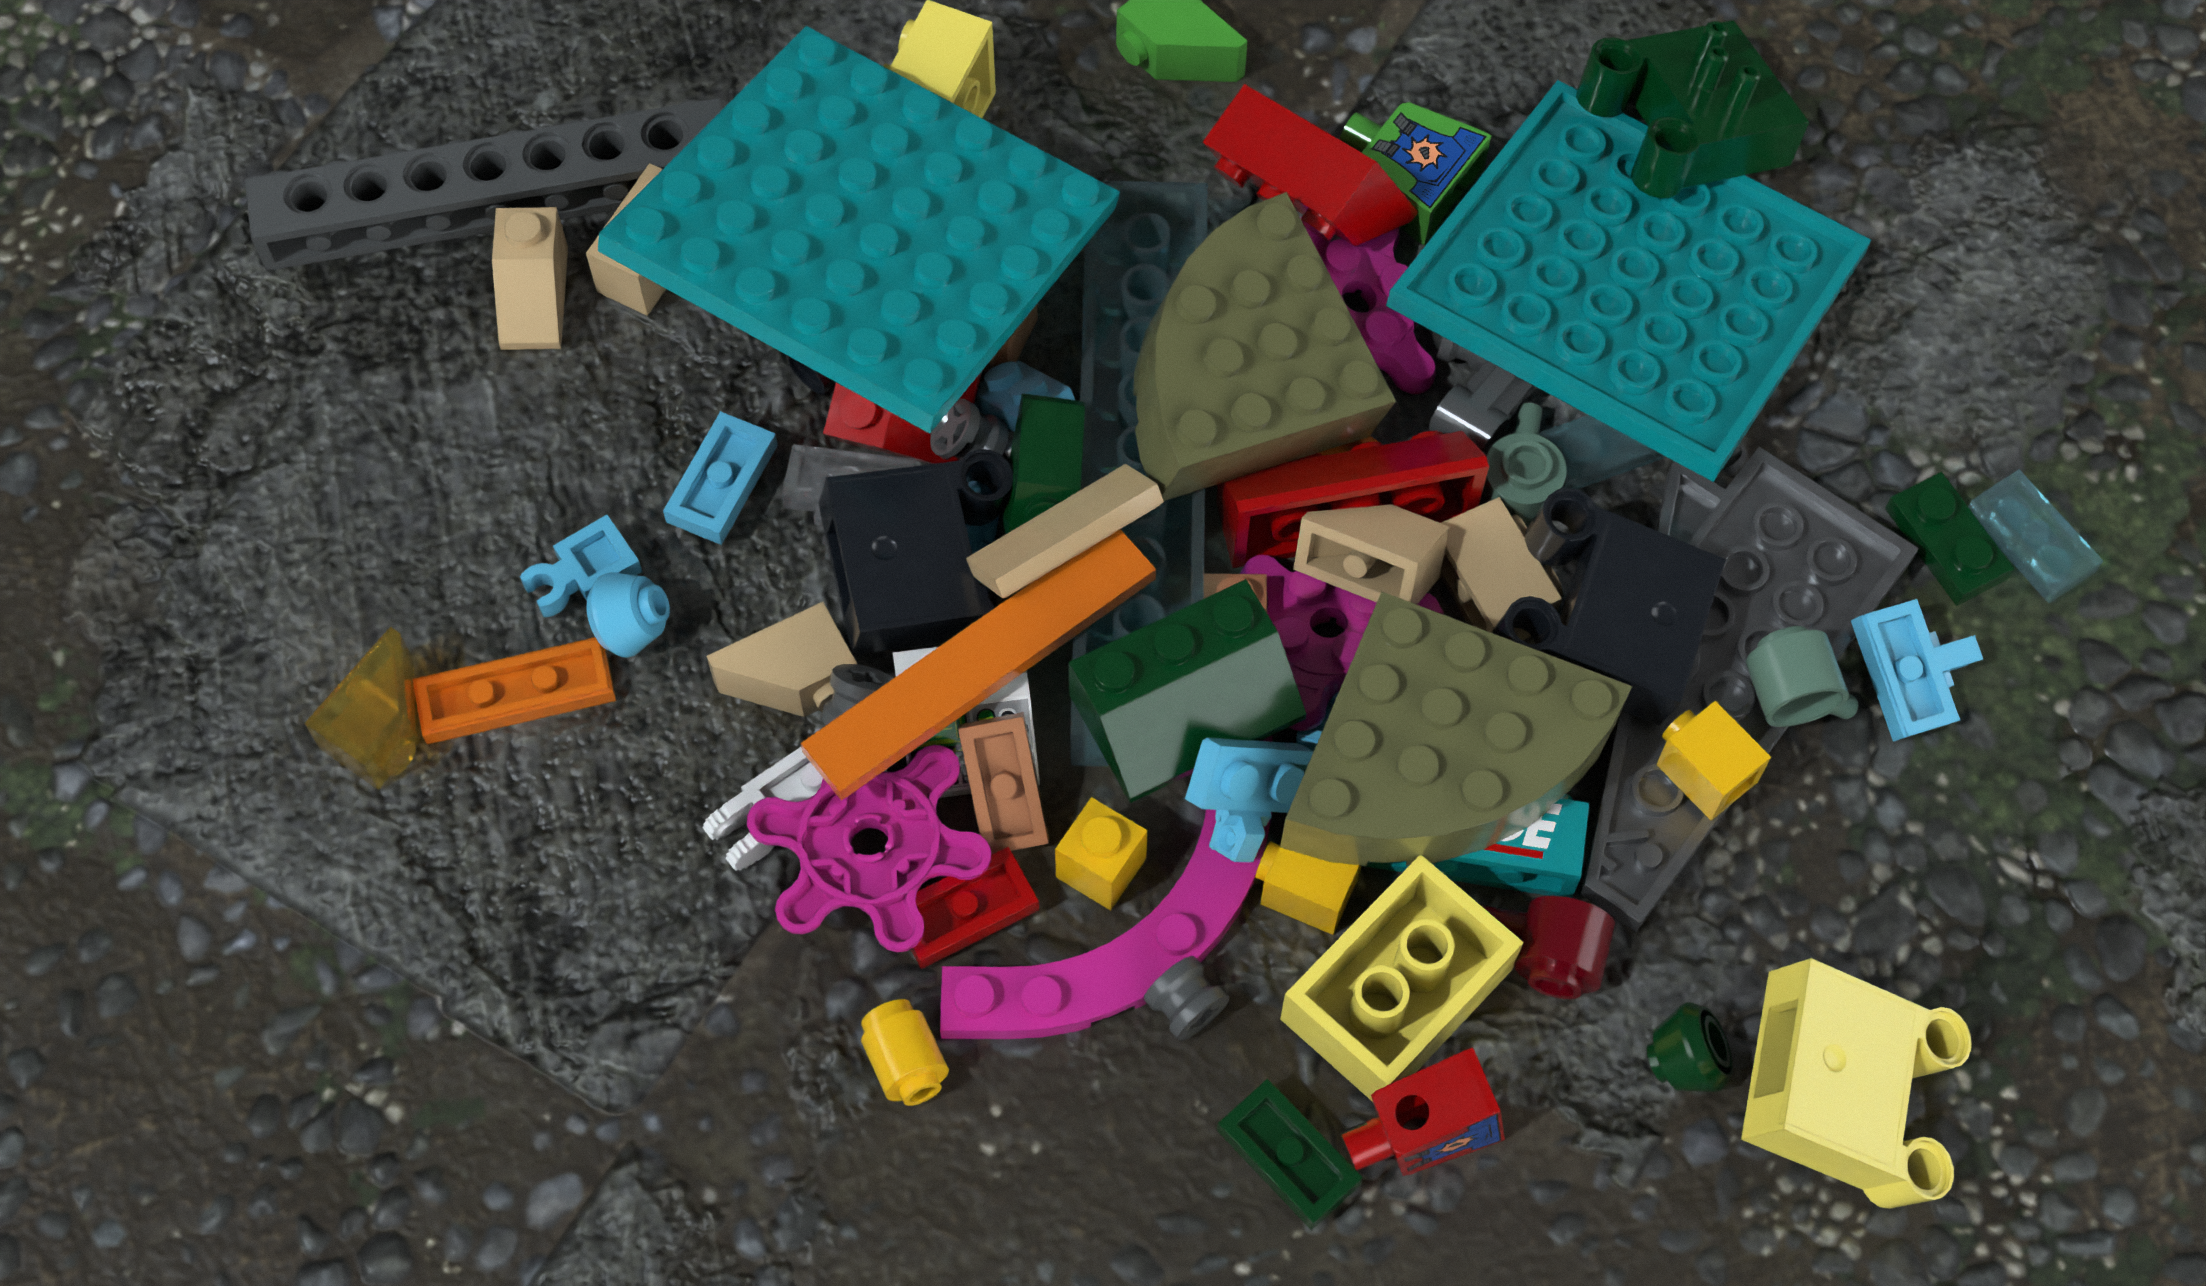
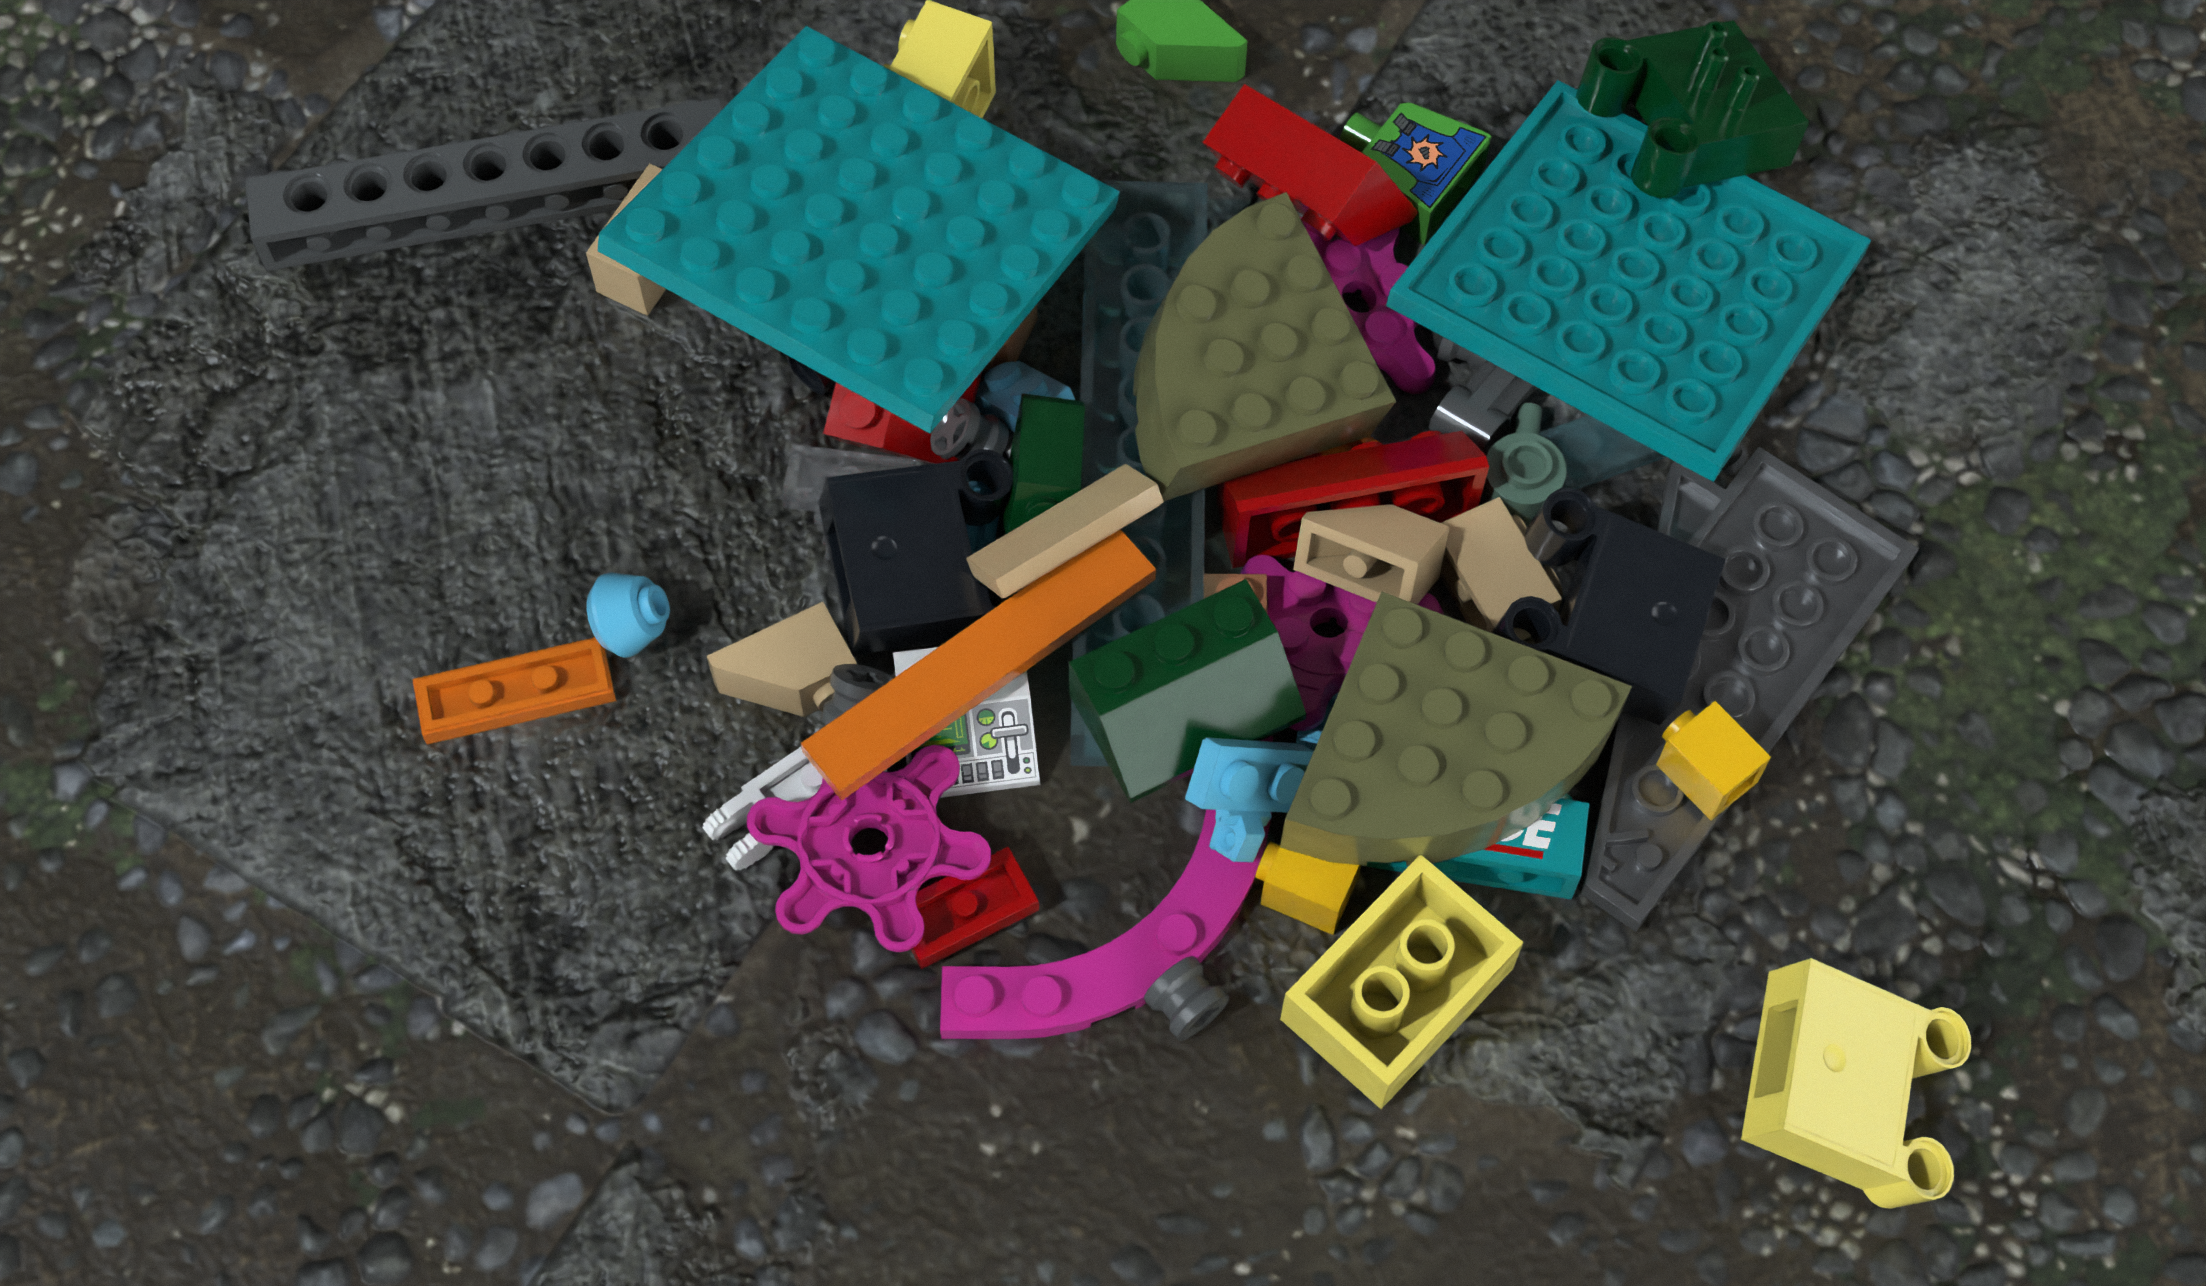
clear yellow slope [304,627,421,790] -> none
tan slope [492,207,568,350] -> none
medium azure plate [520,515,643,617] -> none
medium azure plate [663,411,778,545] -> none
yellow brick [861,999,949,1106] -> none
nougat plate [958,712,1049,855] -> none
yellow brick [1055,797,1148,911] -> none
dark green plate [1217,1078,1363,1231] -> none
red torso [1341,1047,1505,1176] -> none
dark red piece [1480,896,1615,999] -> none
dark green cone [1647,1002,1734,1092] -> none
sand green piece [1745,626,1858,727] -> none
medium azure hinge [1850,599,1983,742] -> none
dark green plate [1885,471,2015,606] -> none
clear light blue plate [1968,469,2103,603] -> none

